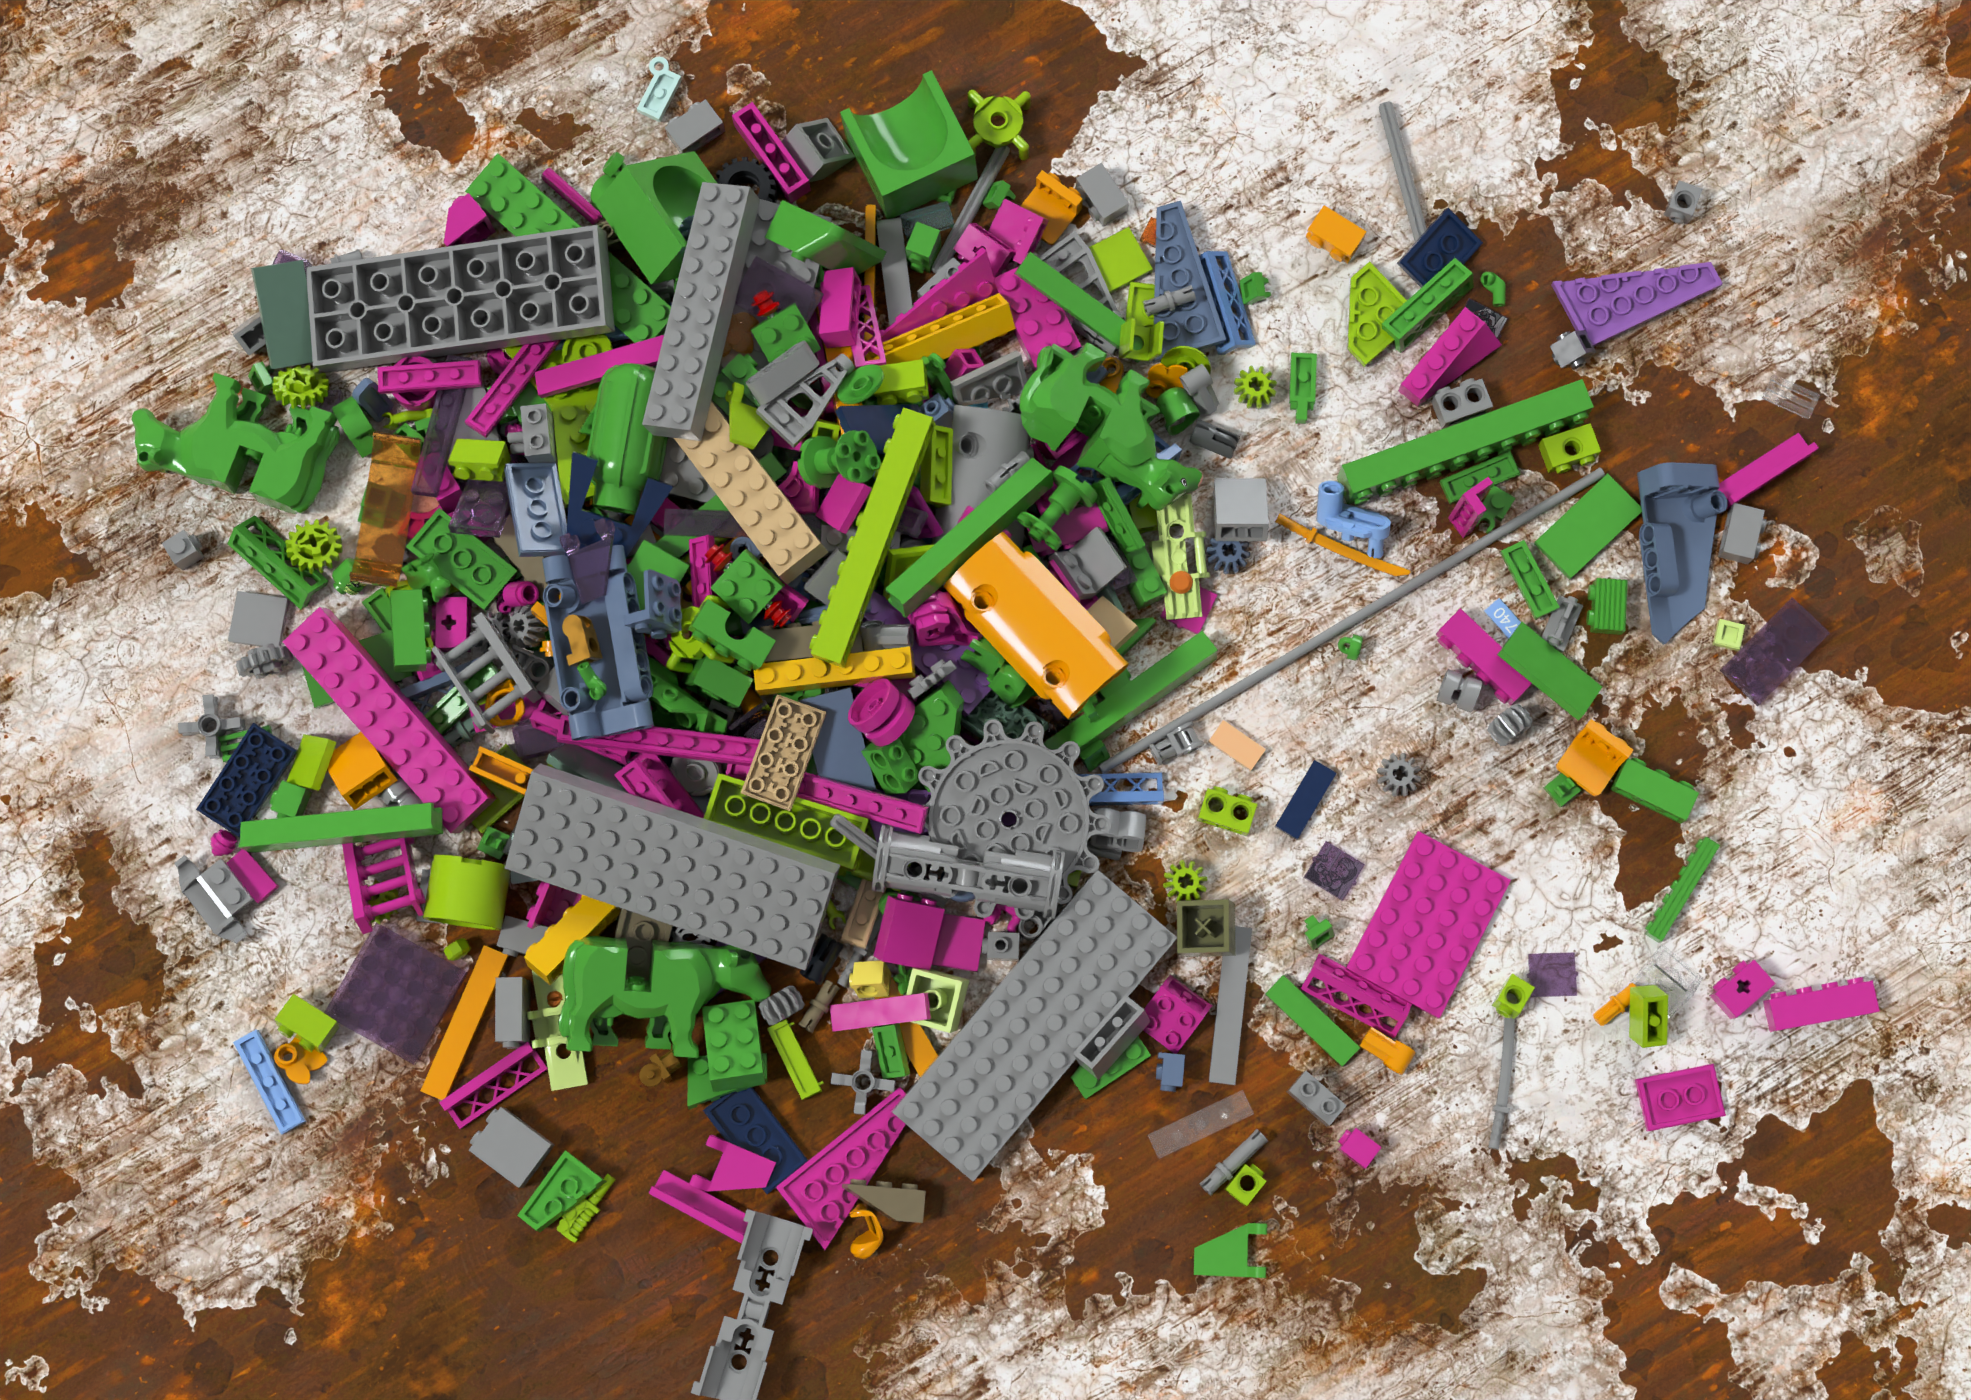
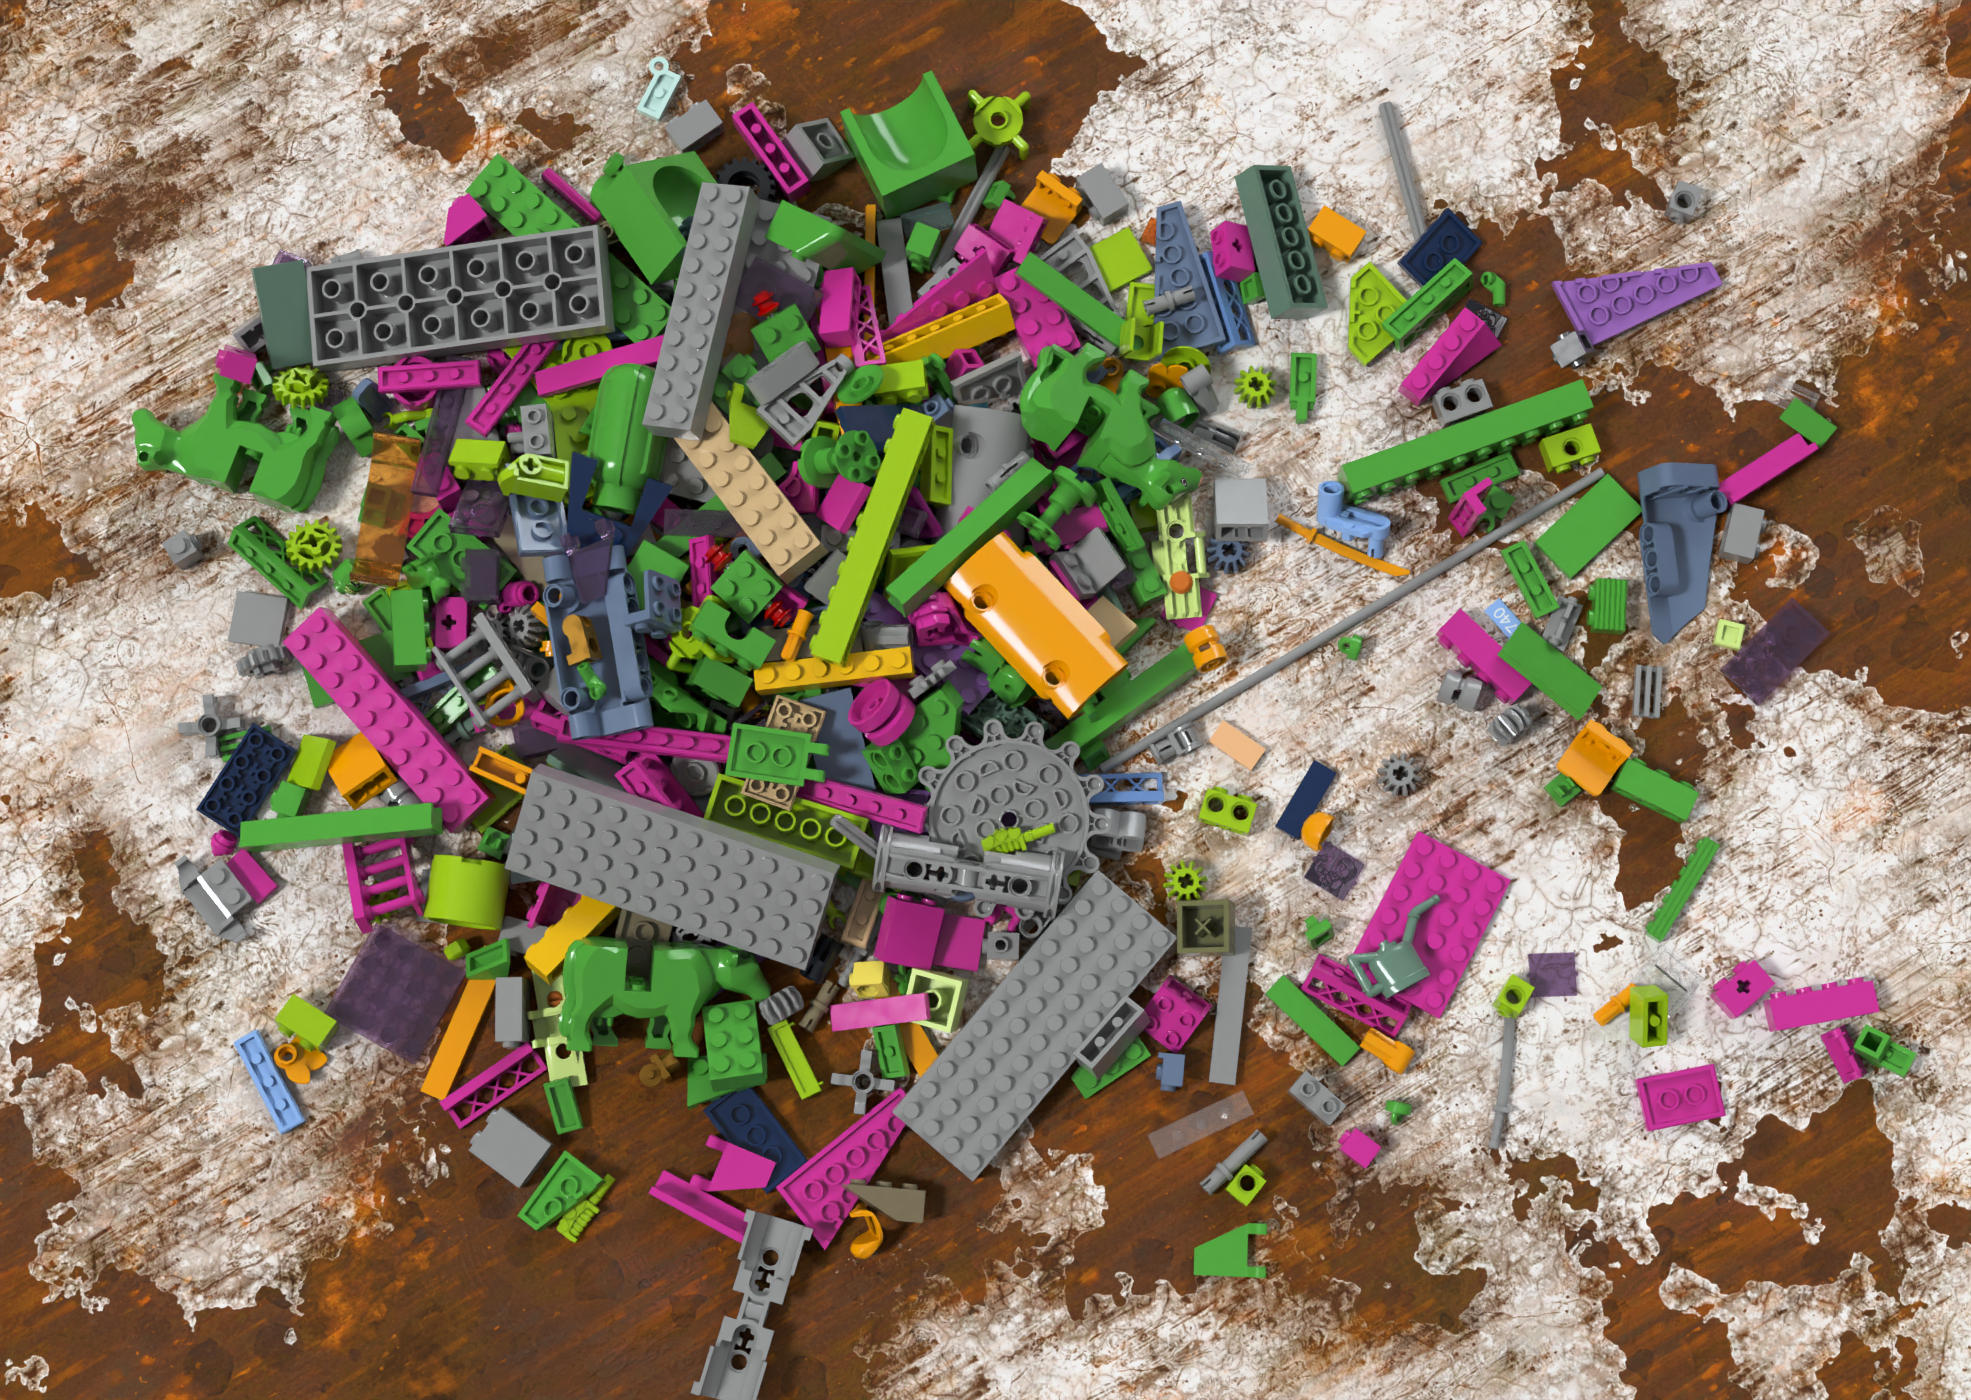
none -> dark pink brick [215,344,257,384]
none -> clear purple brick [460,549,501,605]
none -> bright green slope [466,938,510,980]
none -> lime piece [497,454,569,502]
none -> bright green tile [543,1076,584,1135]
none -> bright green tile [725,723,830,787]
none -> light orange axle [780,609,814,662]
none -> lime piece [981,823,1056,854]
none -> clear tile [1153,418,1252,478]
none -> light orange wheel [1183,625,1229,673]
none -> dark pink brick [1210,221,1255,282]
none -> sand green brick [1235,165,1328,319]
none -> light orange hair [1301,812,1335,852]
none -> sand green piece [1346,894,1440,999]
none -> bright green tile [1385,1100,1412,1126]
none -> light grey tile [1632,665,1662,719]
none -> bright green tile [1779,397,1837,448]
none -> dark pink hinge [1820,1025,1868,1084]
none -> bright green brick [1854,1024,1917,1079]

